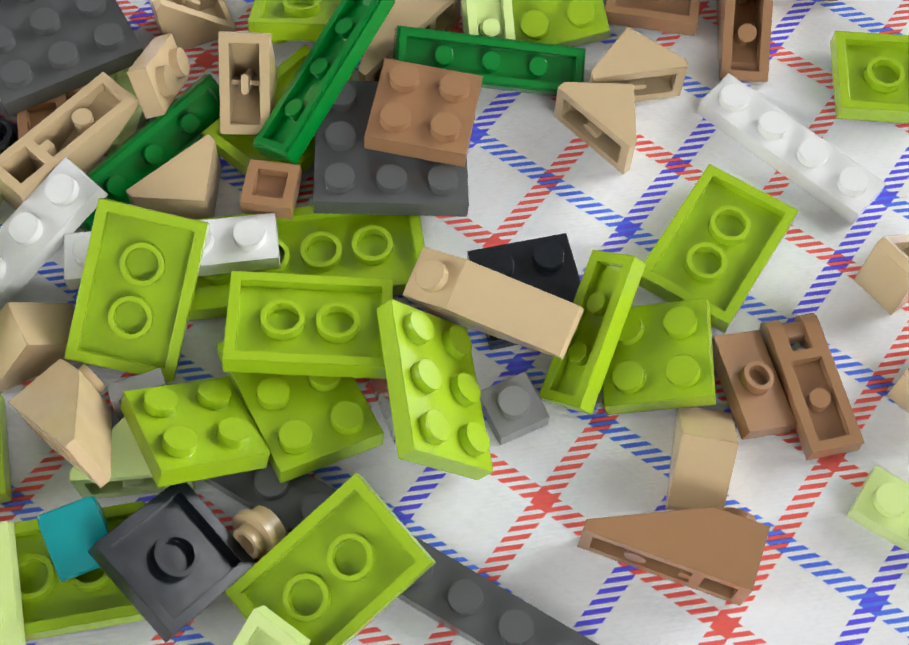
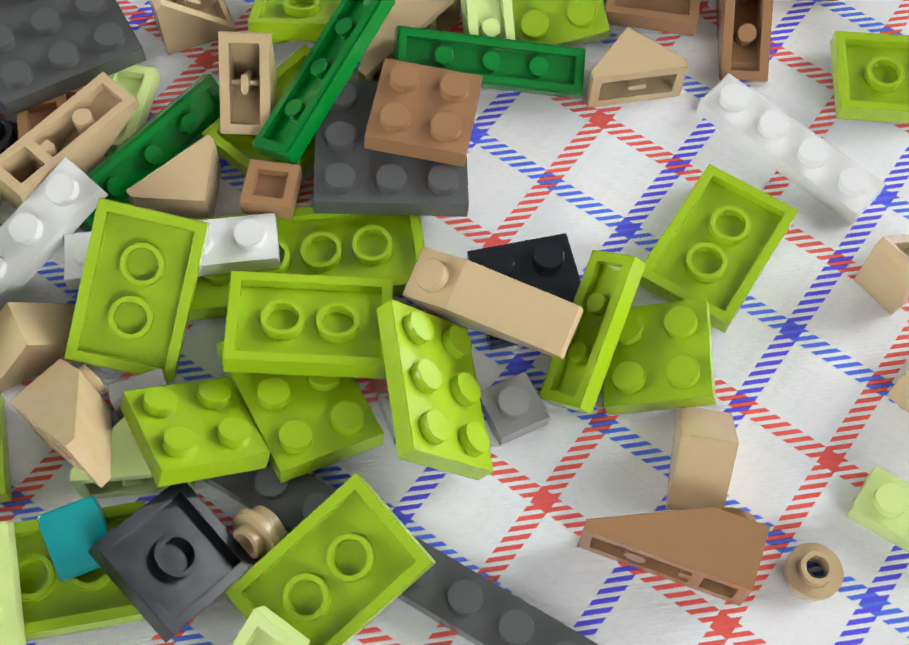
tan plate [127,33,190,119] -> none
tan slope [554,82,637,175] -> none
medium nougat plate [712,330,797,440] -> none
medium nougat plate [759,313,865,461] -> none
none -> tan plate [784,543,844,601]

